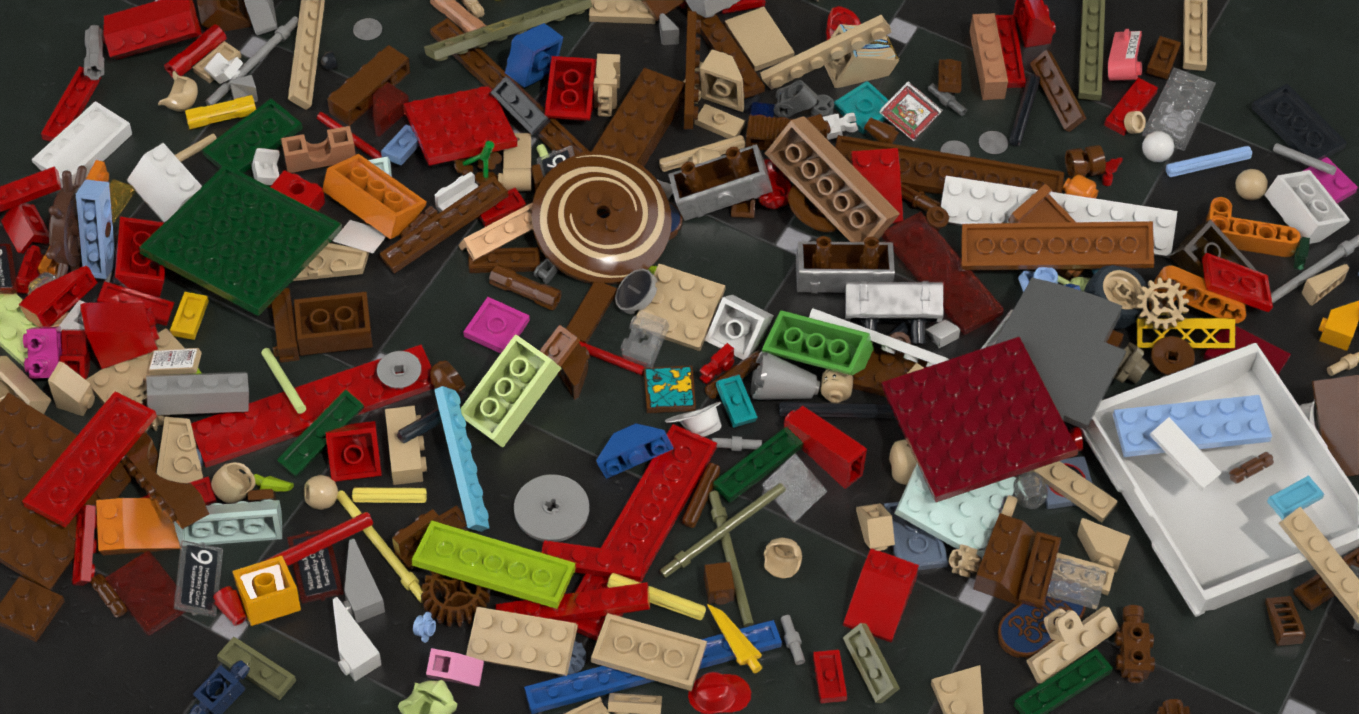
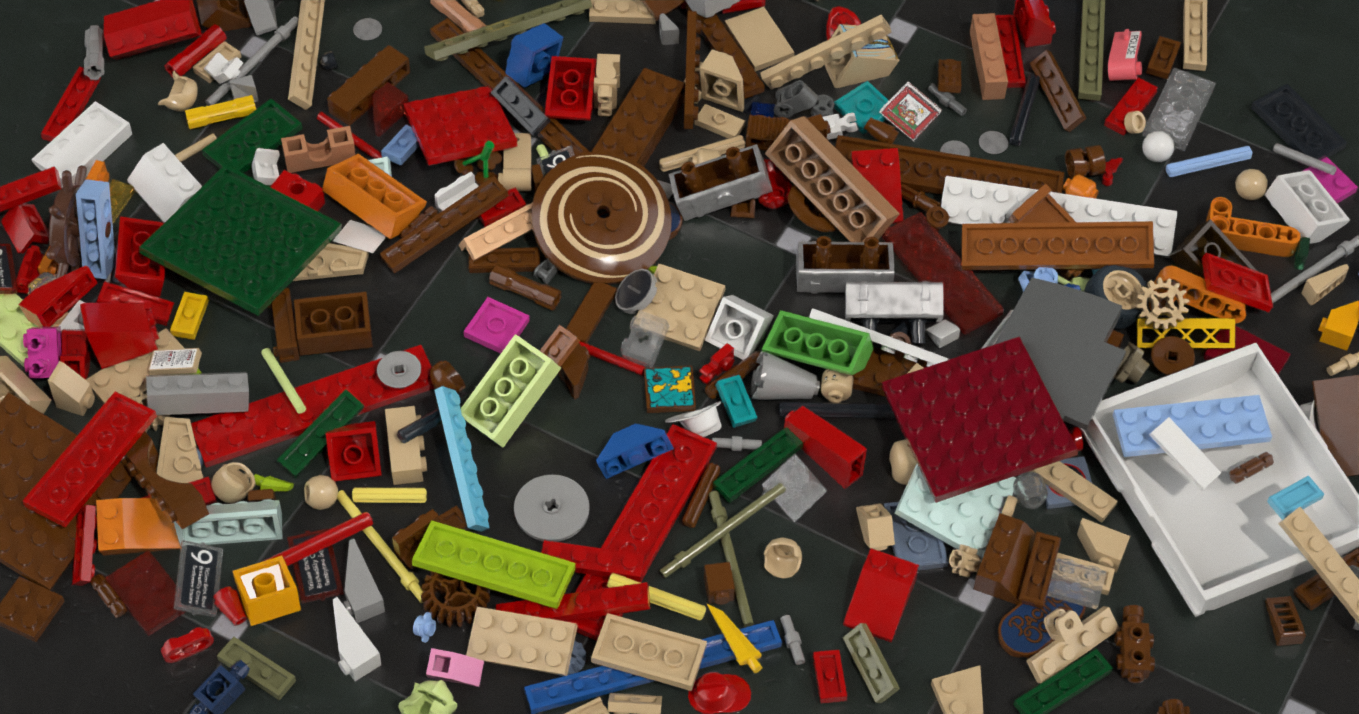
none -> red plate [161,627,214,663]

